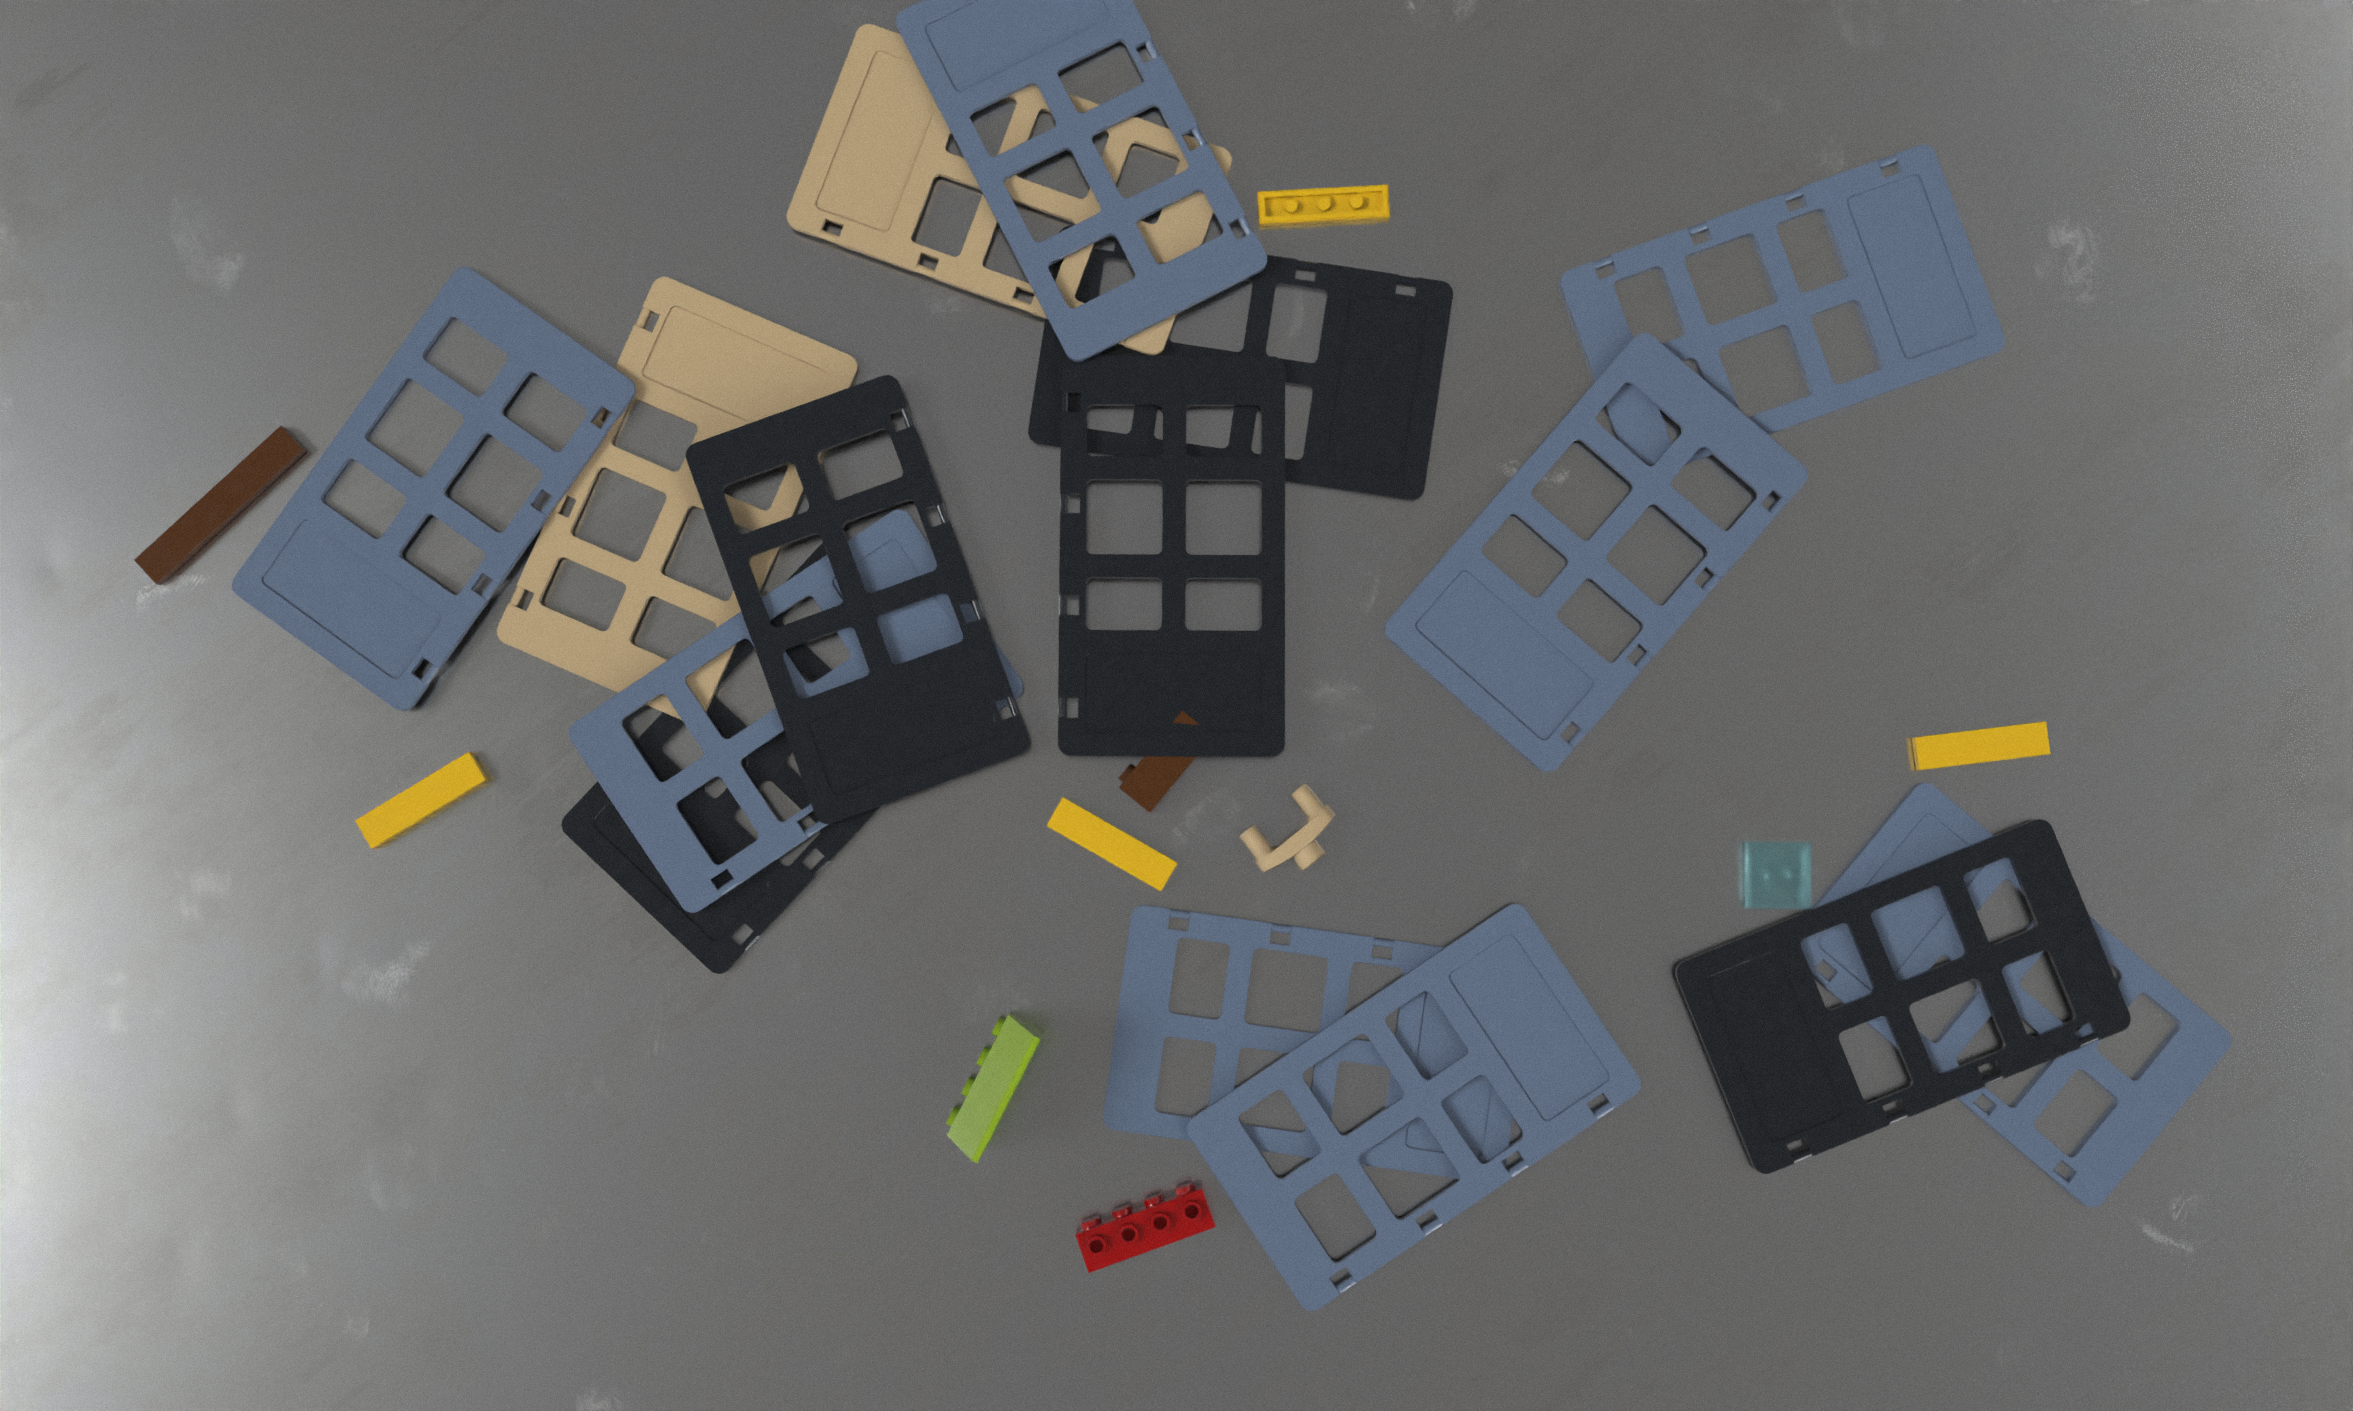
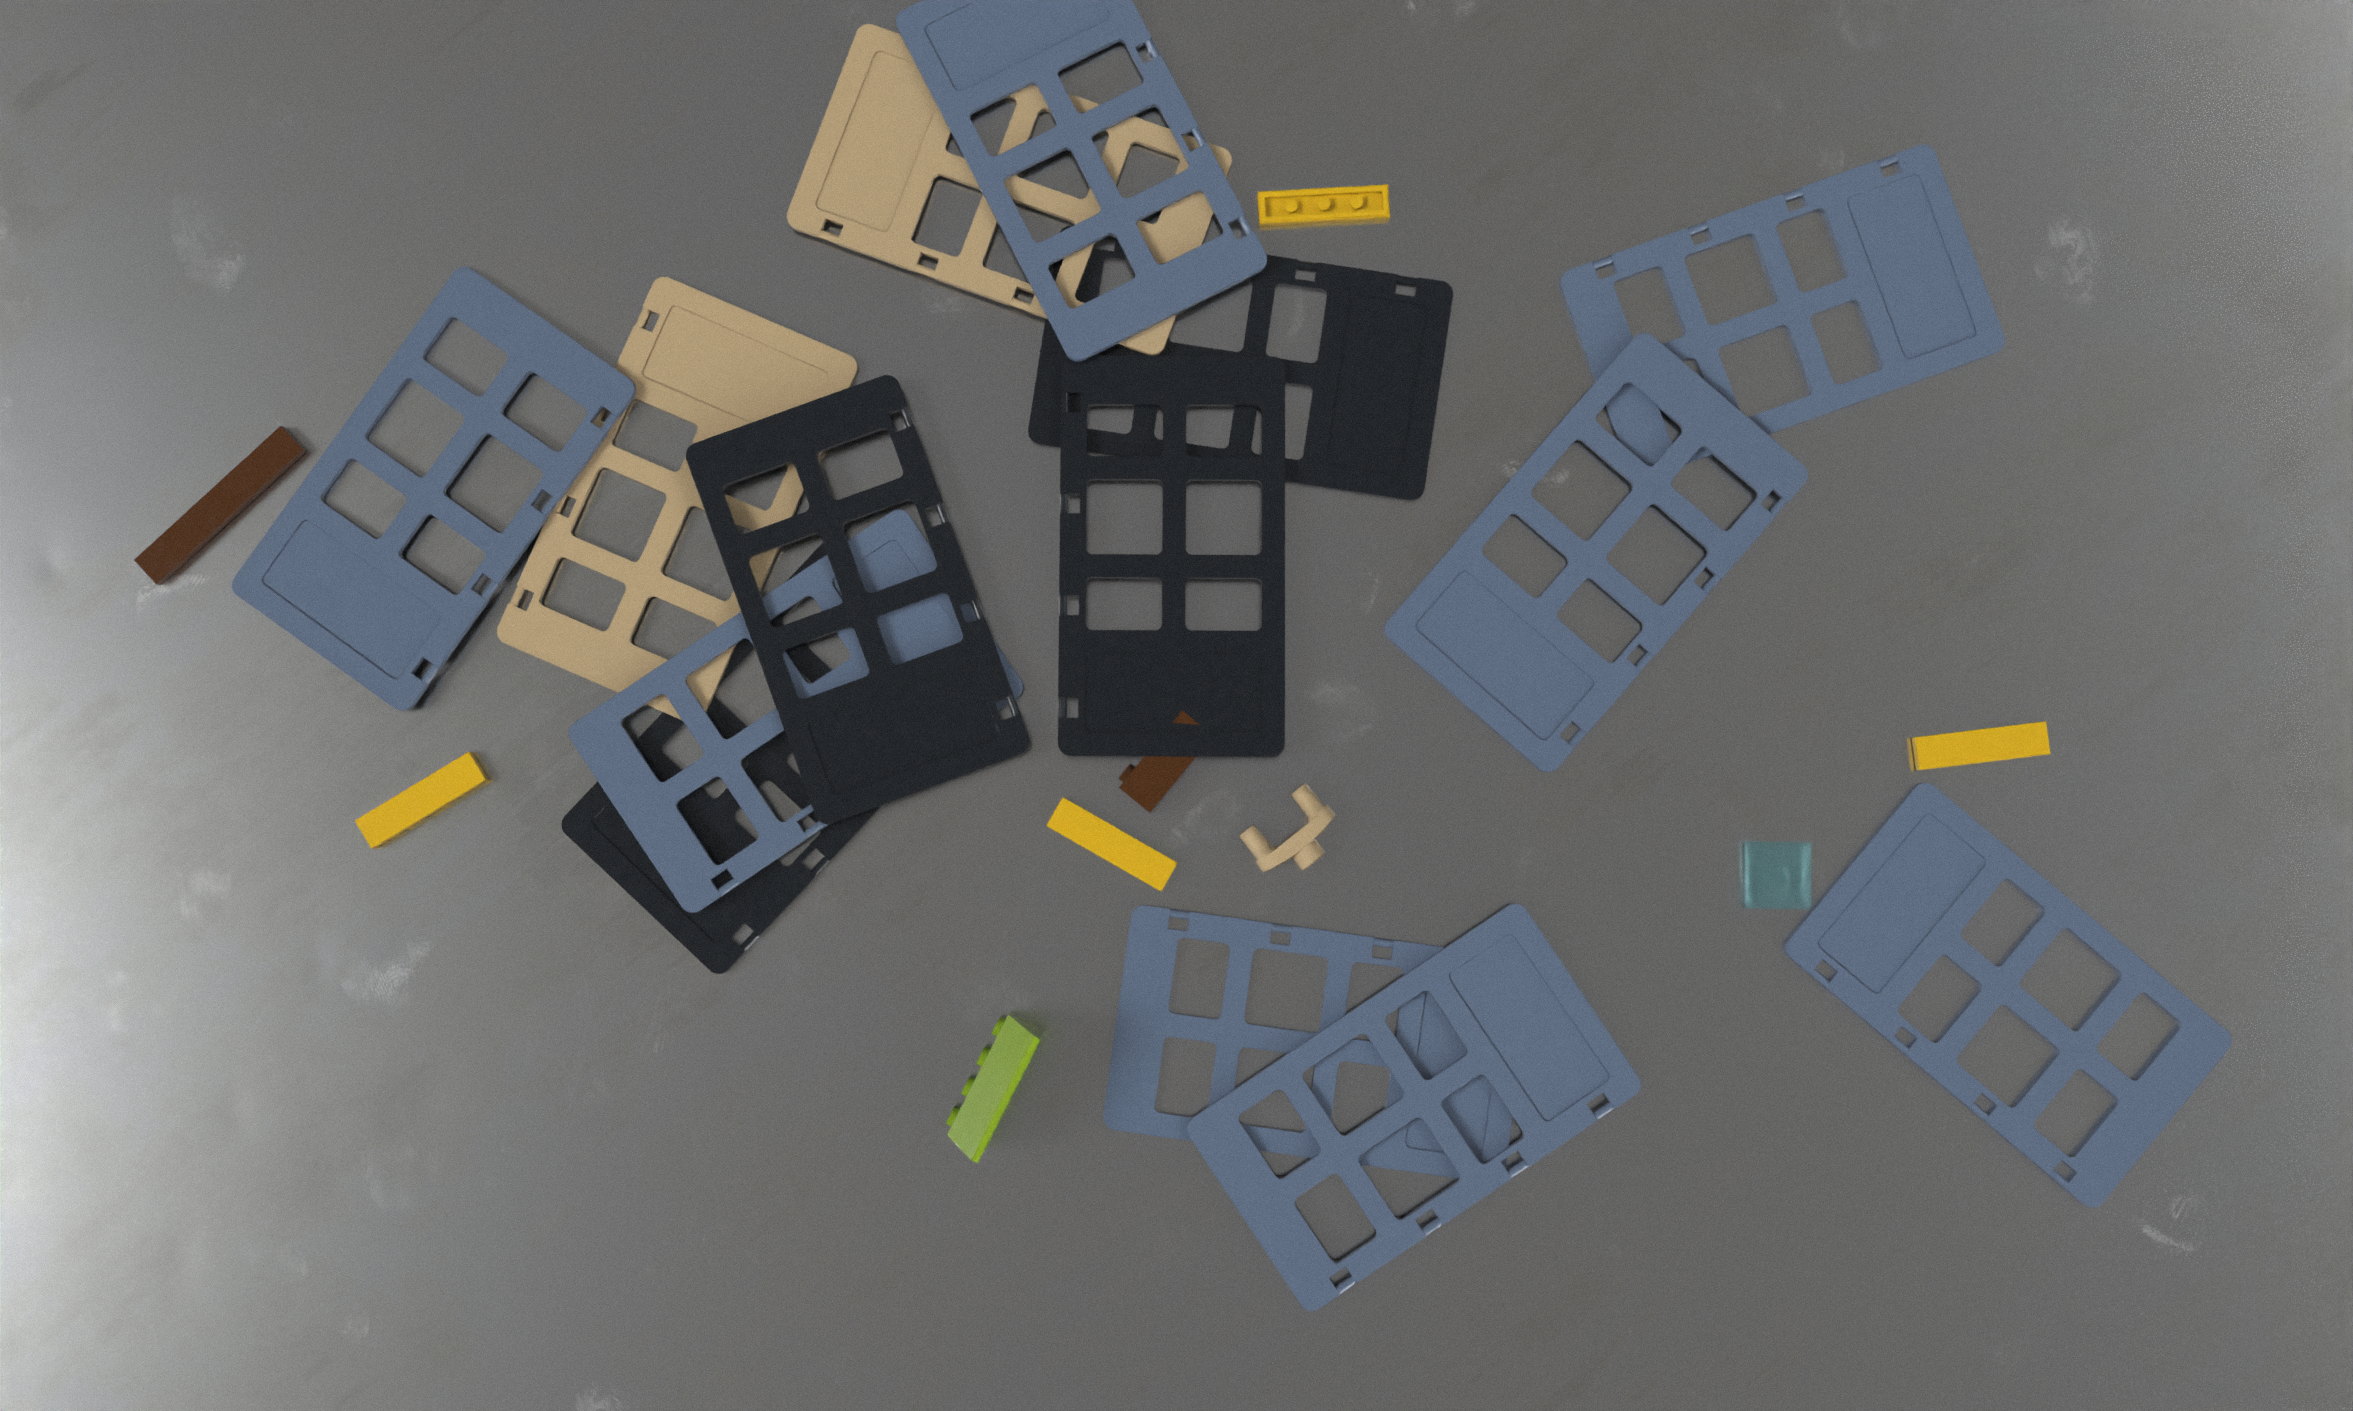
red brick [1075,1182,1216,1273] -> none
black door [1675,819,2131,1174] -> none

